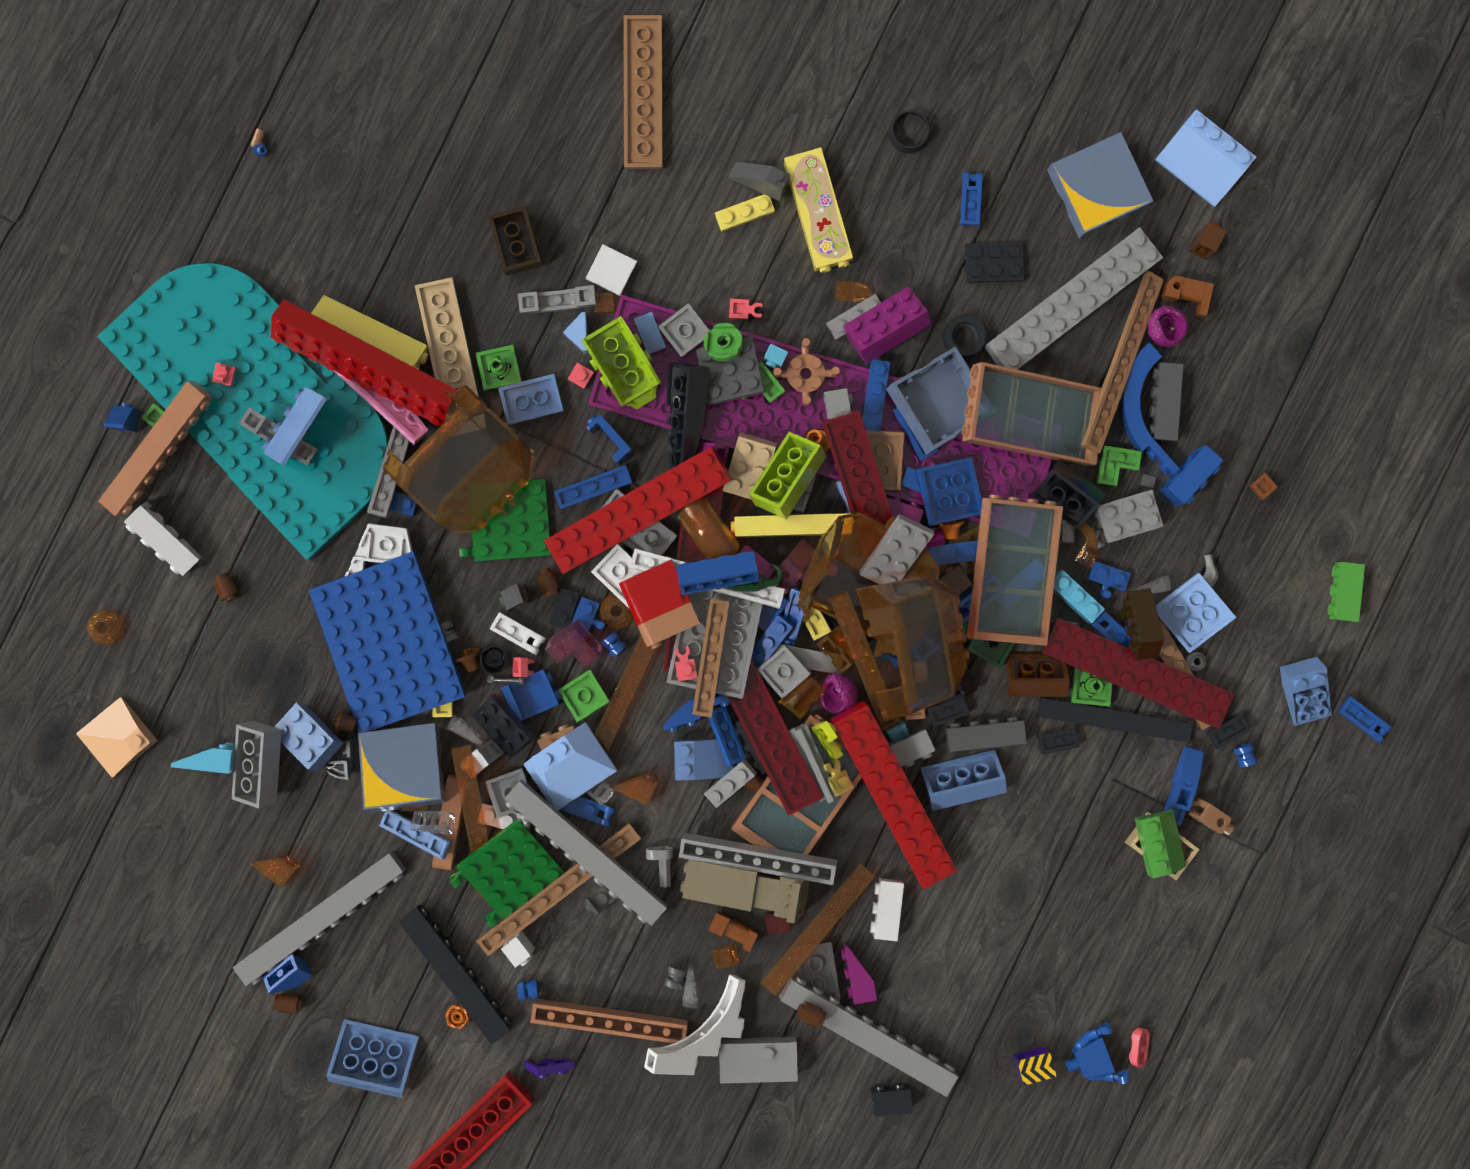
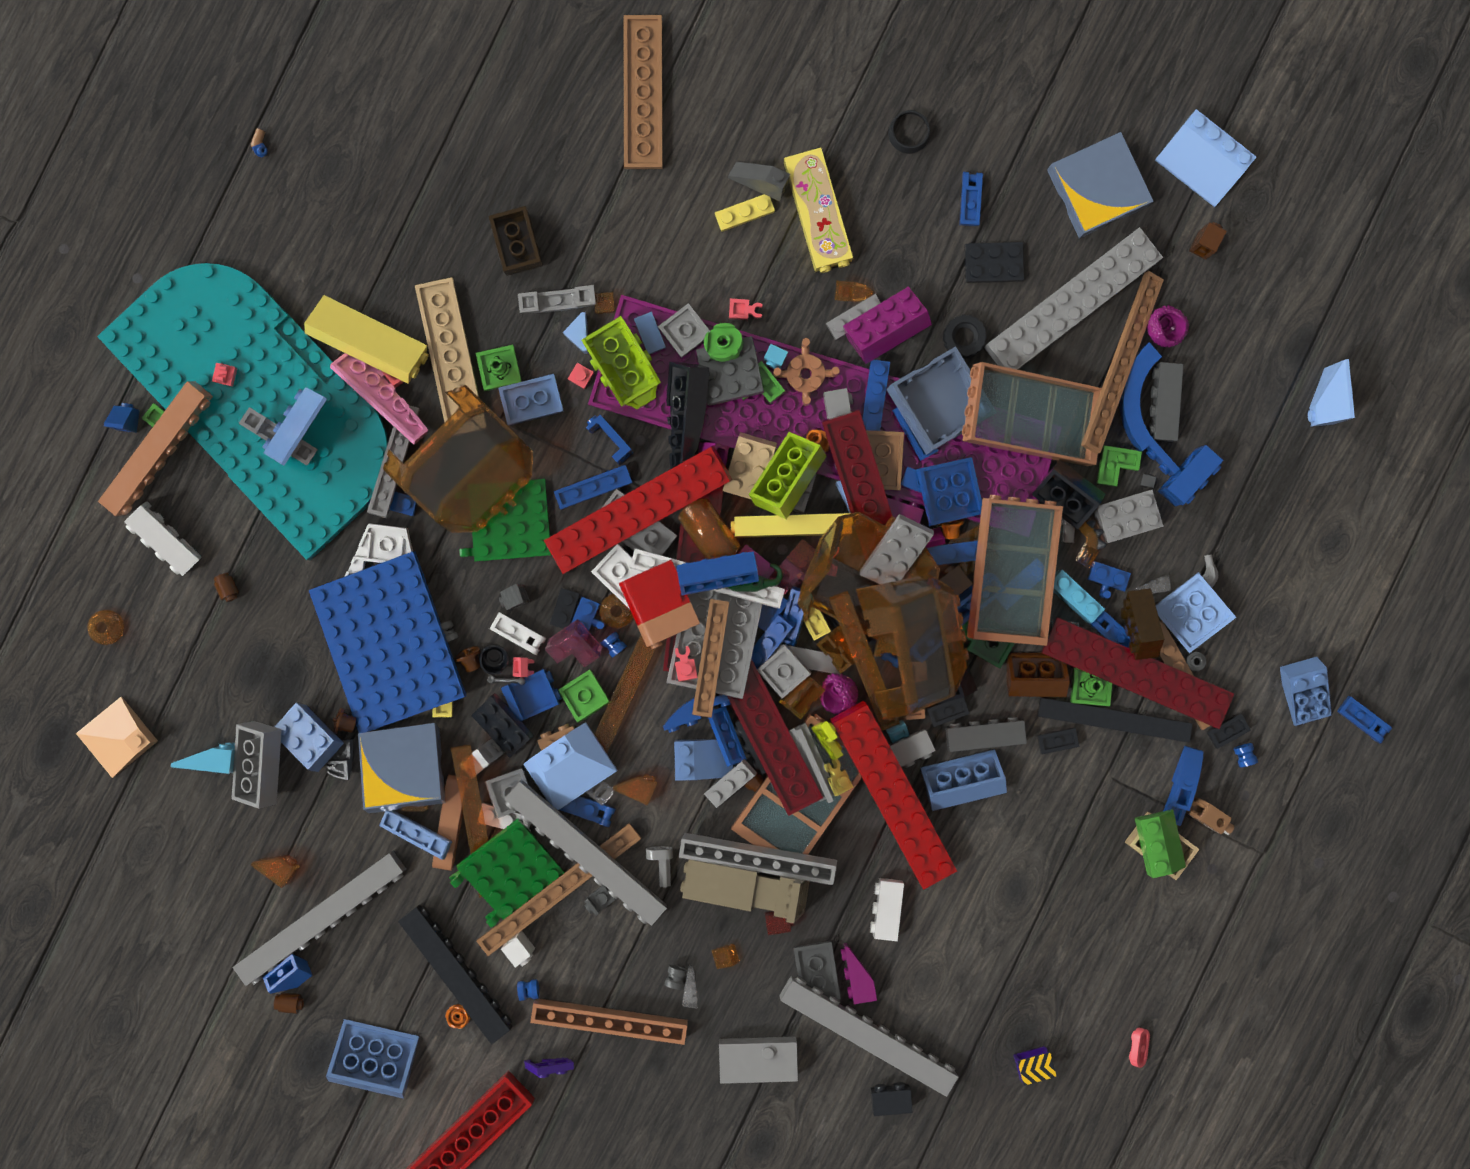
red brick [270,299,459,428] -> none
clear slope [411,811,455,834] -> none
clear slope [447,714,485,746] -> none
reddish brown brick [537,568,560,597] -> none
white tile [586,244,637,296] -> none
white arch [644,975,746,1075] -> none
dark orange piece [708,911,758,952] -> none
clear orange plate [761,864,875,996] -> none
reddish brown brick [796,1001,827,1027] -> none
blue torso [1065,1023,1129,1084] -> none
dark orange piece [1160,276,1214,319] -> none
dark orange plate [1249,473,1277,500] -> none
bright green brick [1328,562,1365,622] -> none
none -> light blue slope [1308,359,1355,427]

